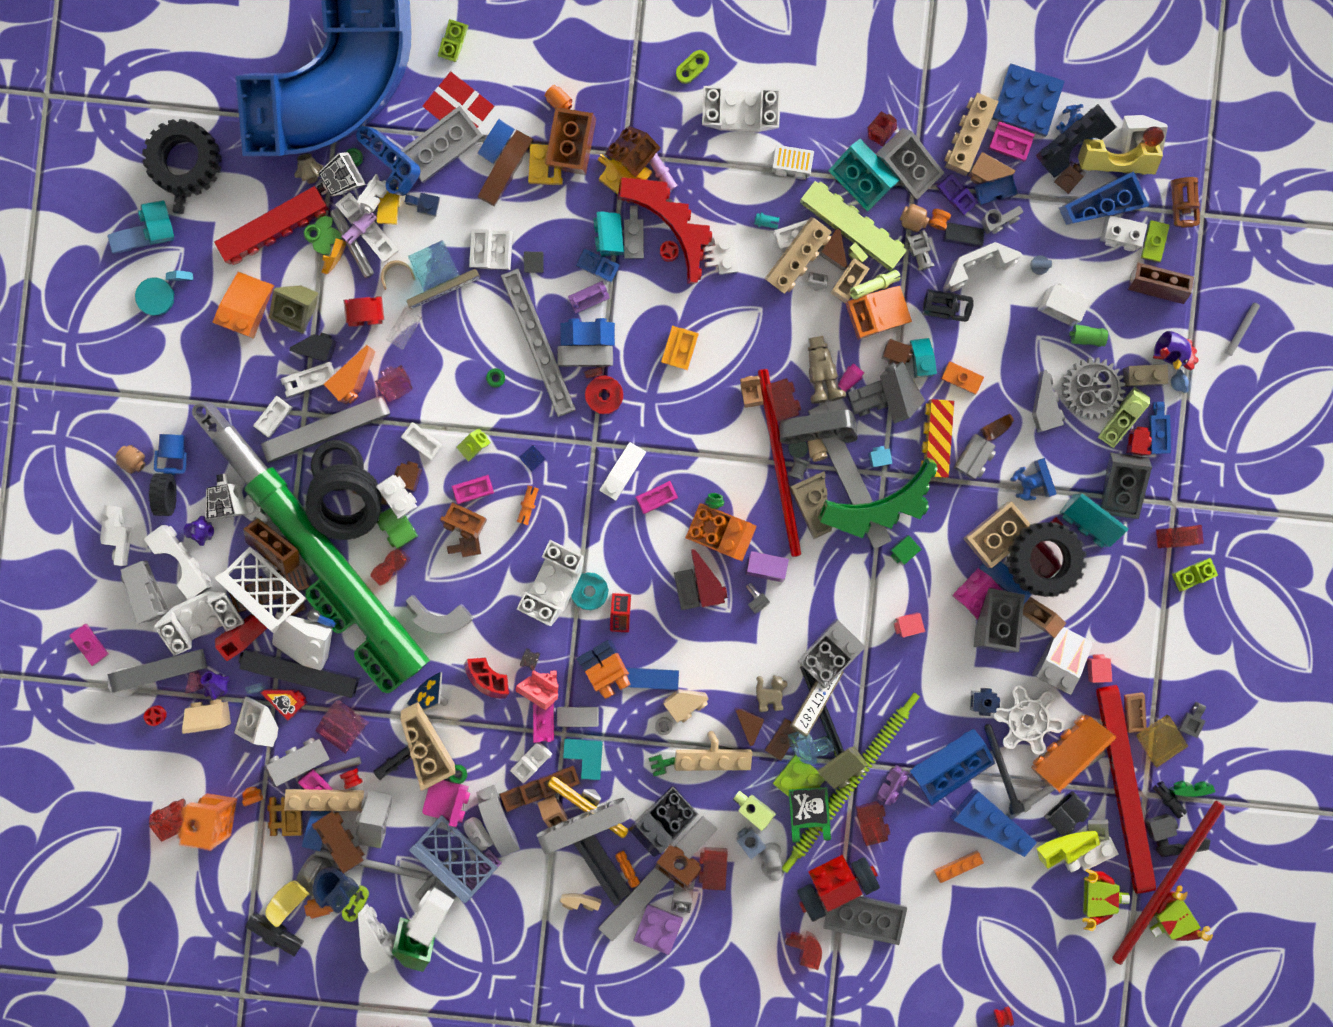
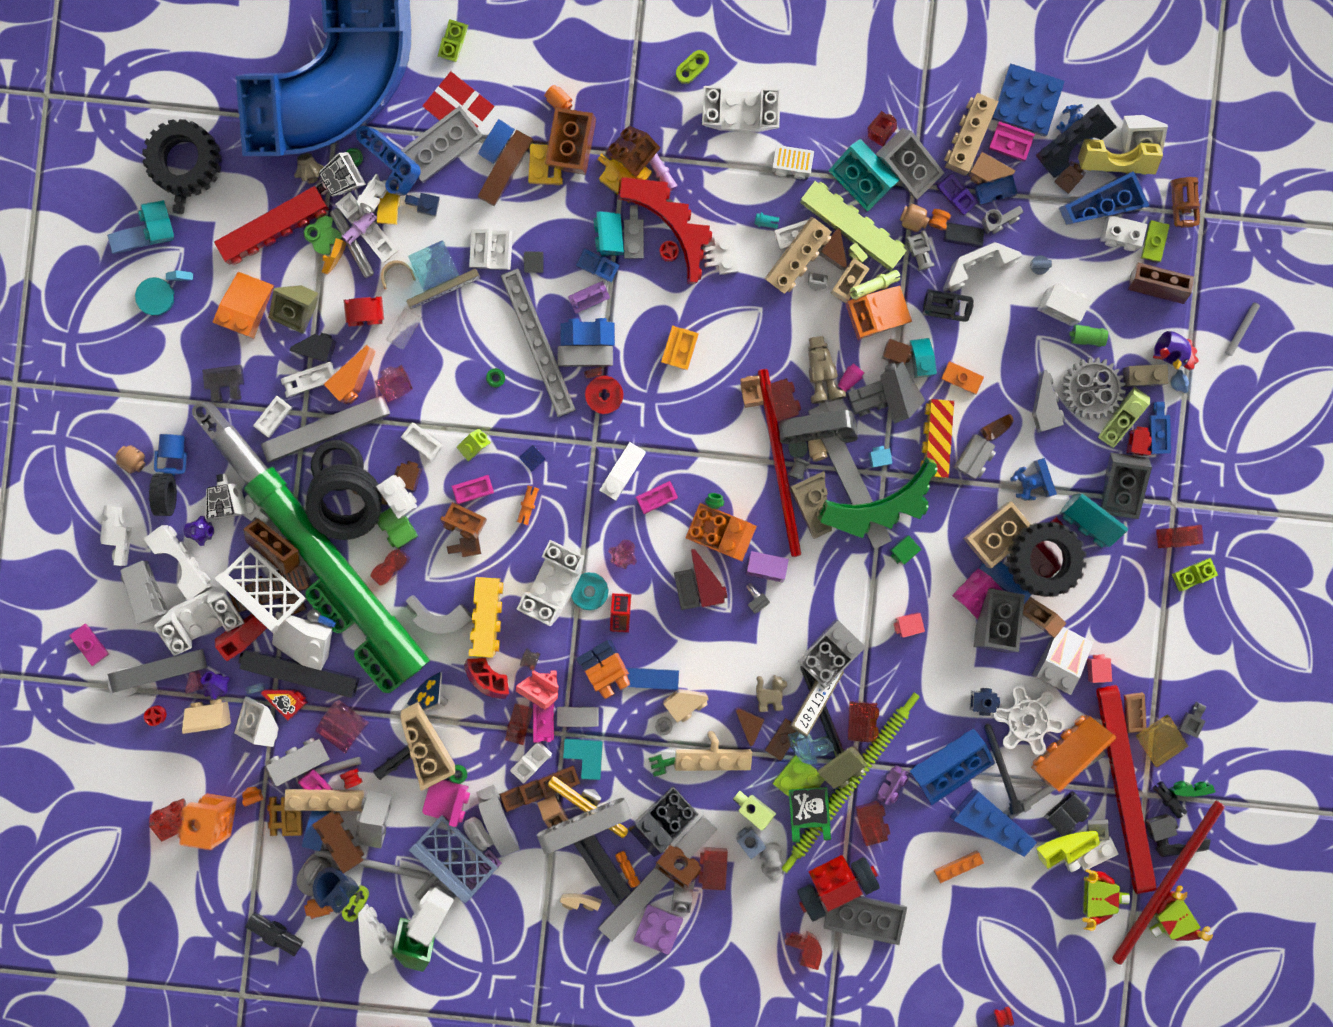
light yellow piece [265,880,310,927] -> none
clear red tile [1143,126,1164,147] -> none
none -> clear smoke plate [202,365,244,403]
none -> yellow wedge [469,577,504,657]
none -> clear red slope [505,703,533,745]
none -> clear pink rock [608,540,637,569]
none -> clear red brick [848,701,879,742]

